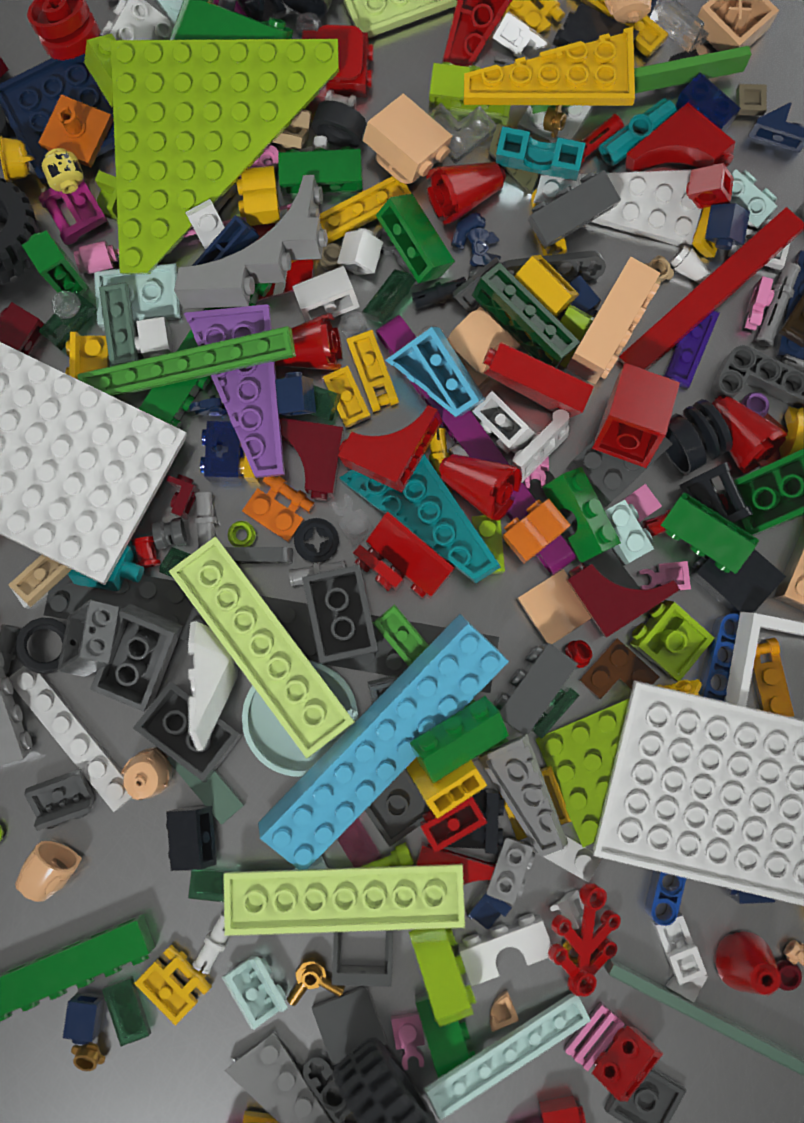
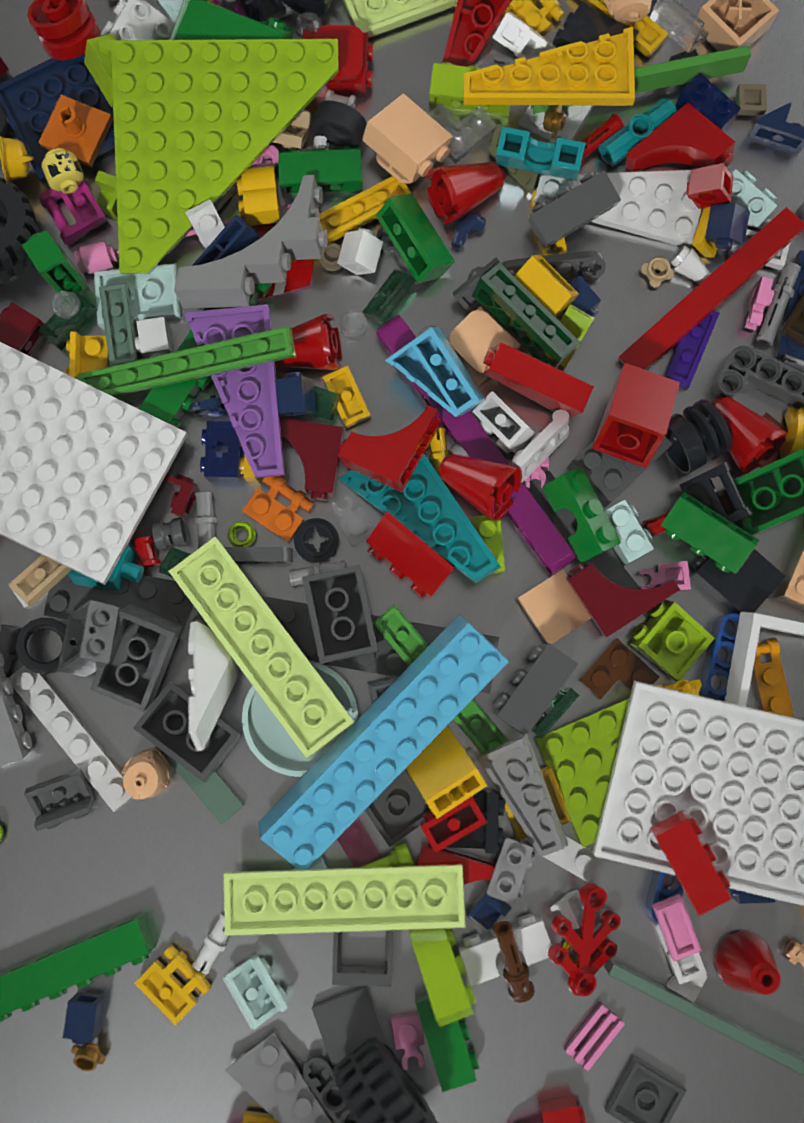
light nougat helmet [15,841,82,902] -> none
clear green plate [102,976,151,1047] -> none
black brick [166,806,217,871] -> none
clear green plate [188,868,234,902] -> none
pearl gold piece [287,957,345,1006] -> none
white brick [292,266,360,322] -> none
yellow plate [346,330,399,412] -> none
red plate [353,544,404,592] -> none
green brick [409,696,509,783] -> none
black pin [411,276,466,310] -> none
light aqua plate [424,993,591,1120] -> none
dark blue piece [467,228,501,267] -> none
light nougat tile [489,990,519,1032] -> none
orange brick [502,499,571,564] -> none
red plate [565,640,593,668] -> none
light nougat brick [567,256,660,385] -> none
red brick [591,1025,664,1101] -> none
bright pink tile [622,484,662,522] -> none
medium lavender plate [741,392,770,417] -> none
dark red plate [776,960,802,991] -> none
none -> reddish brown pin [494,921,535,1003]
none -> red brick [650,811,732,916]
none -> bright pink tile [652,894,701,962]

